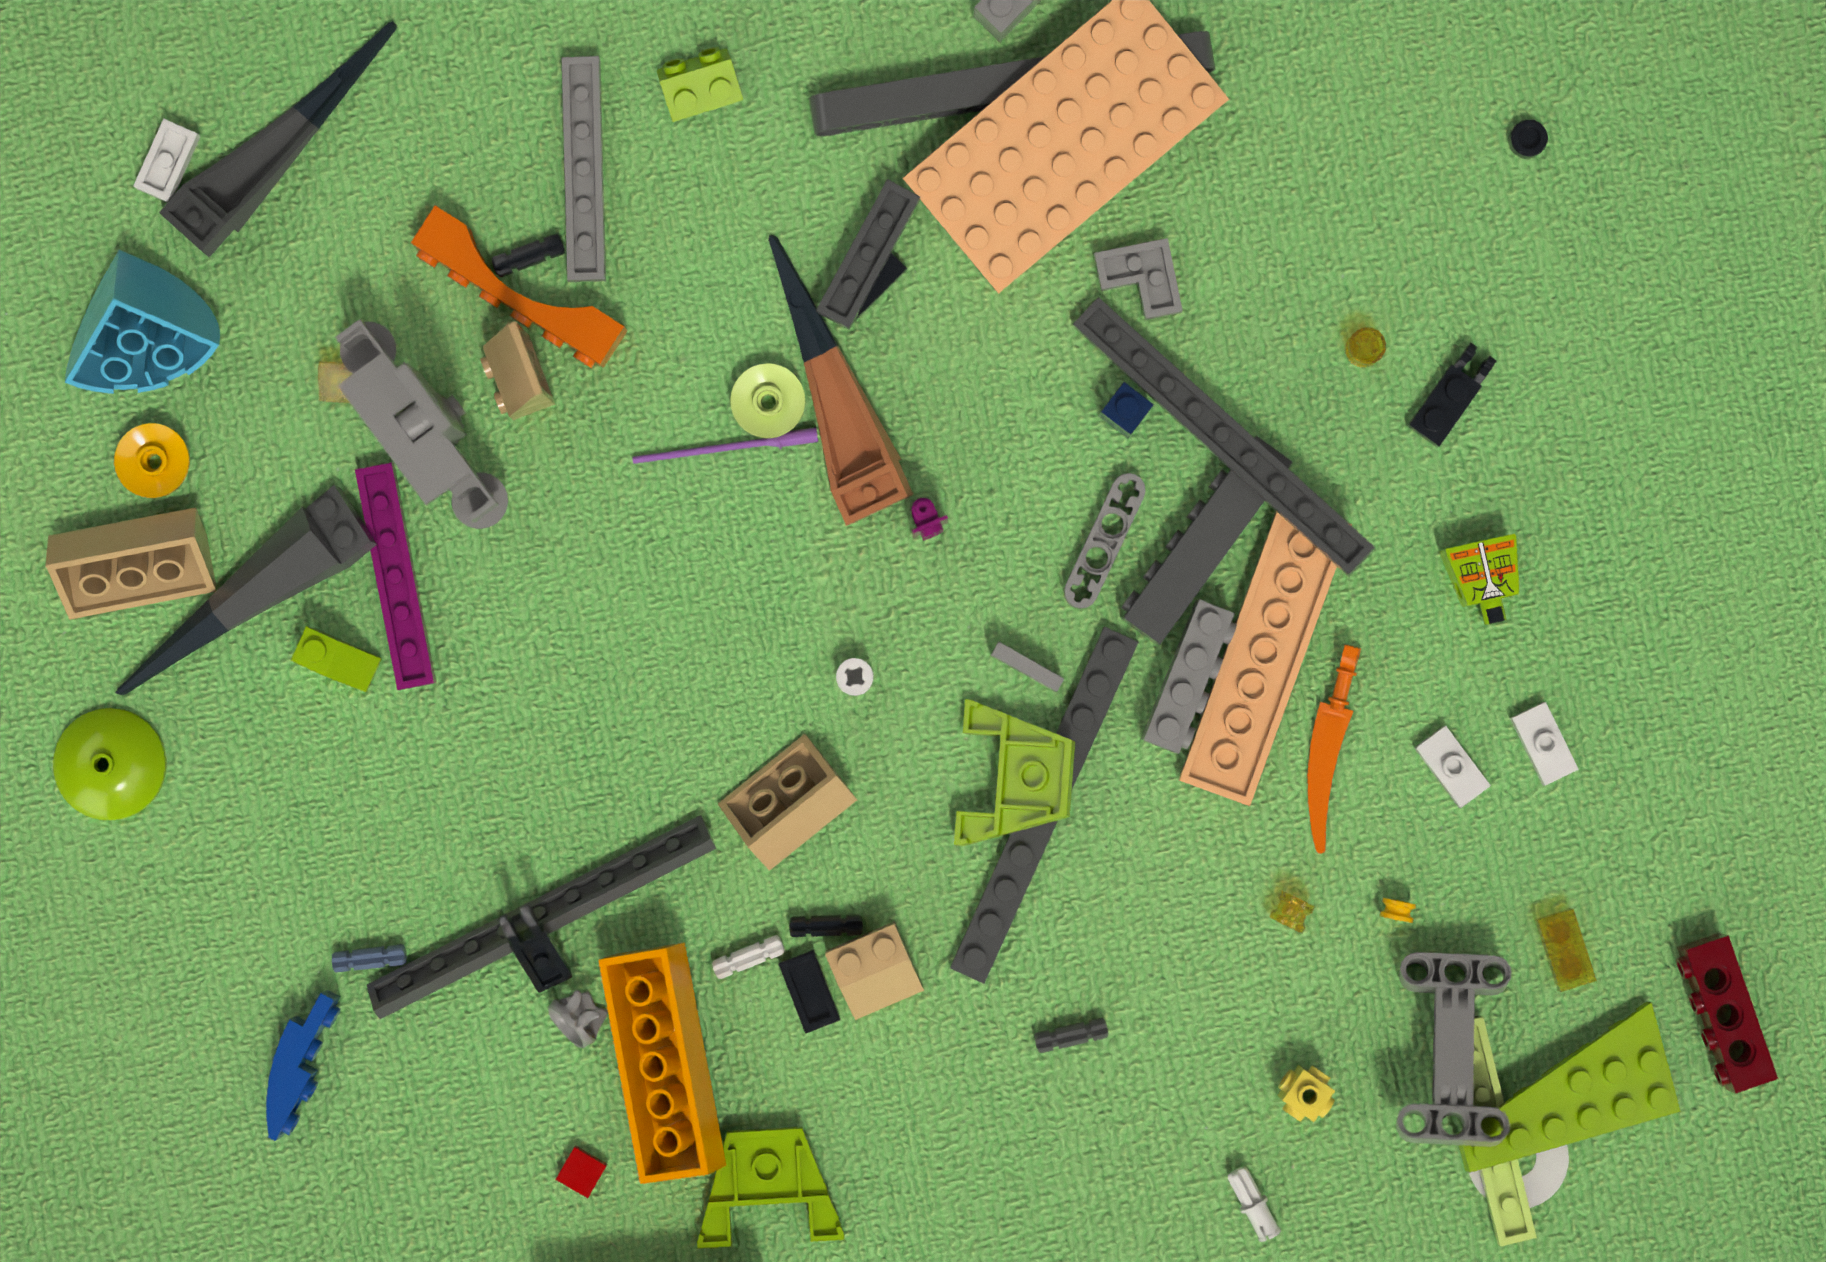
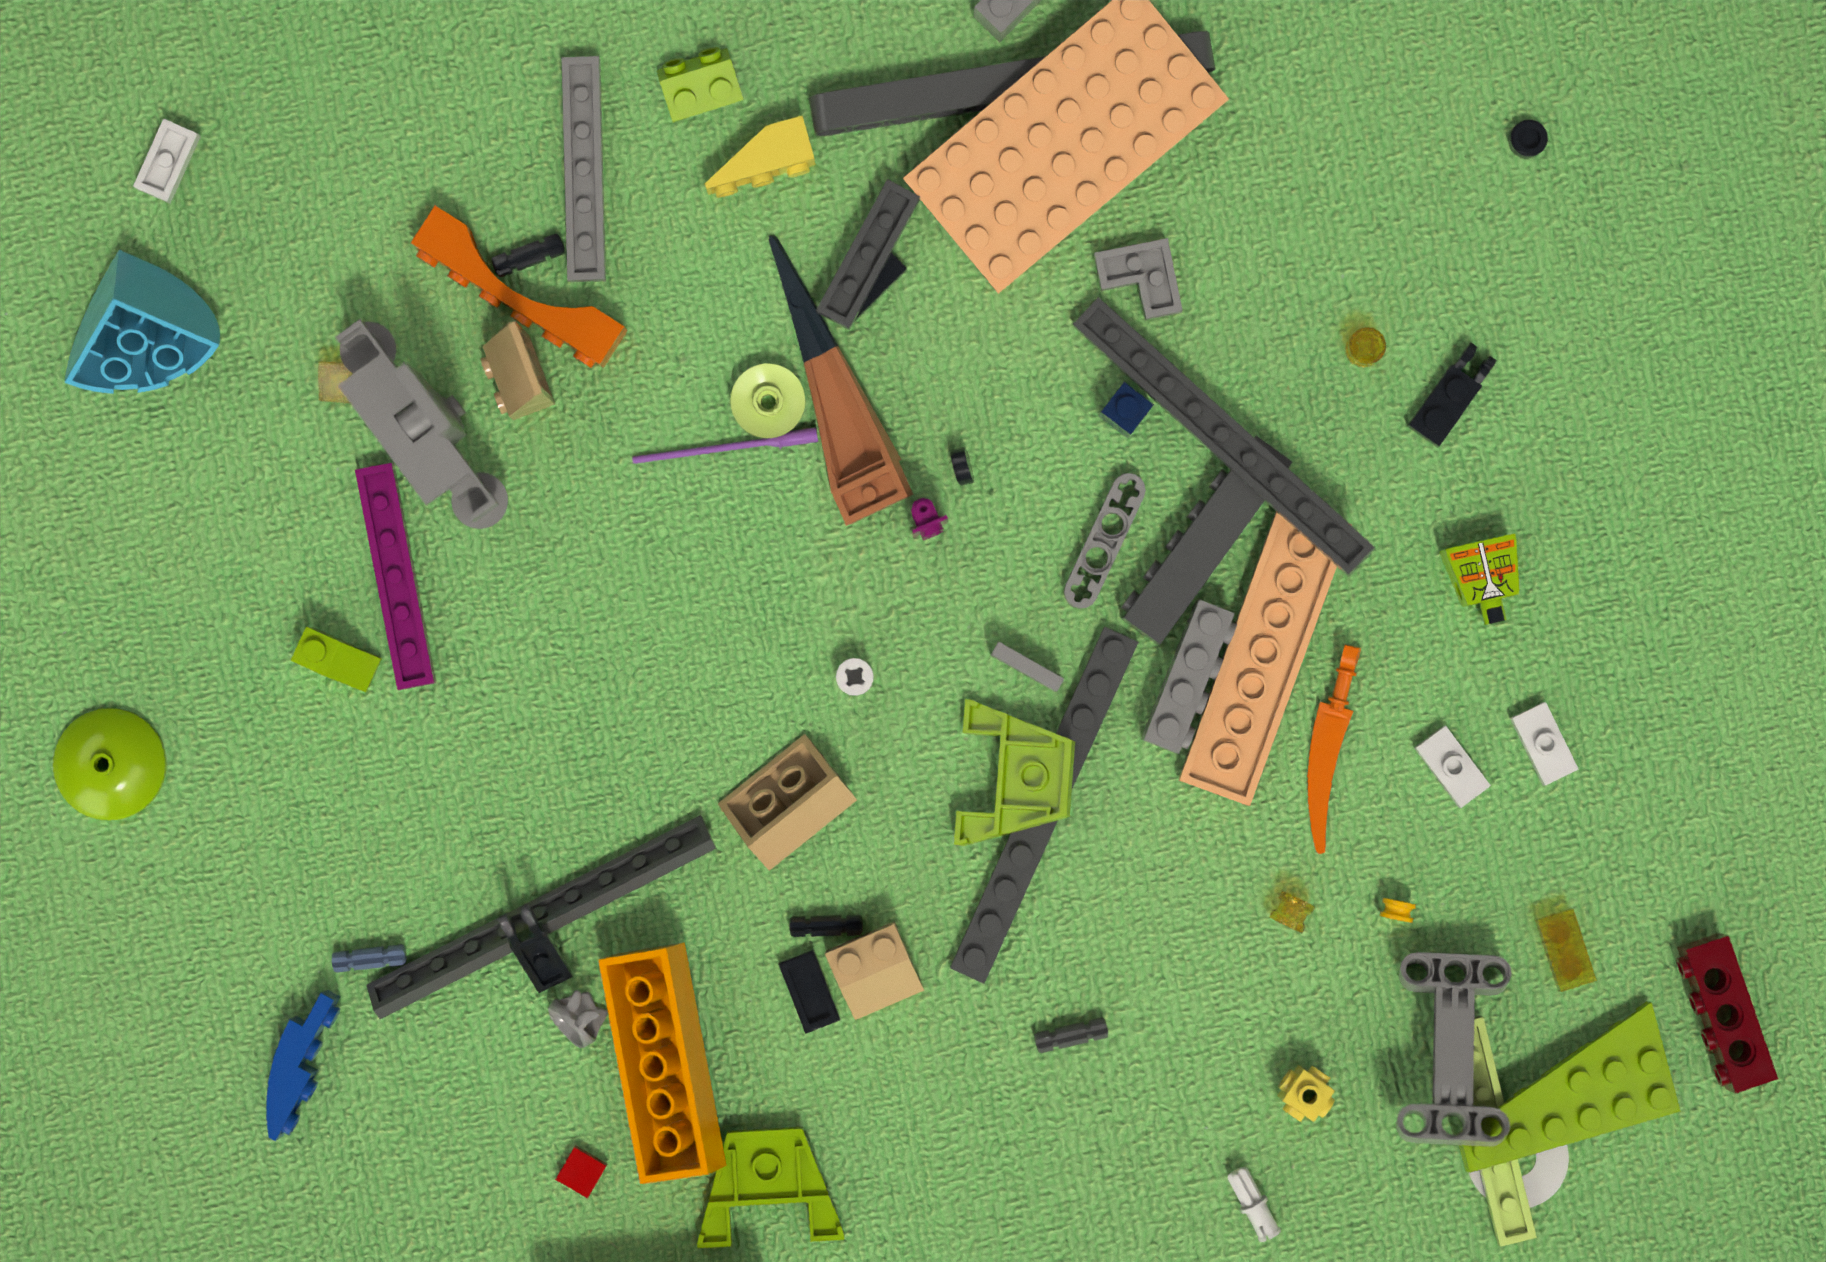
tan slope [45,507,216,620] -> none
yellow dish [114,423,190,498] -> none
dark grey plate [115,485,377,695] -> none
dark grey plate [159,21,398,258] -> none
white axle [712,935,785,979] -> none
none -> light yellow slope [705,116,816,198]
none -> black tile [950,447,974,486]

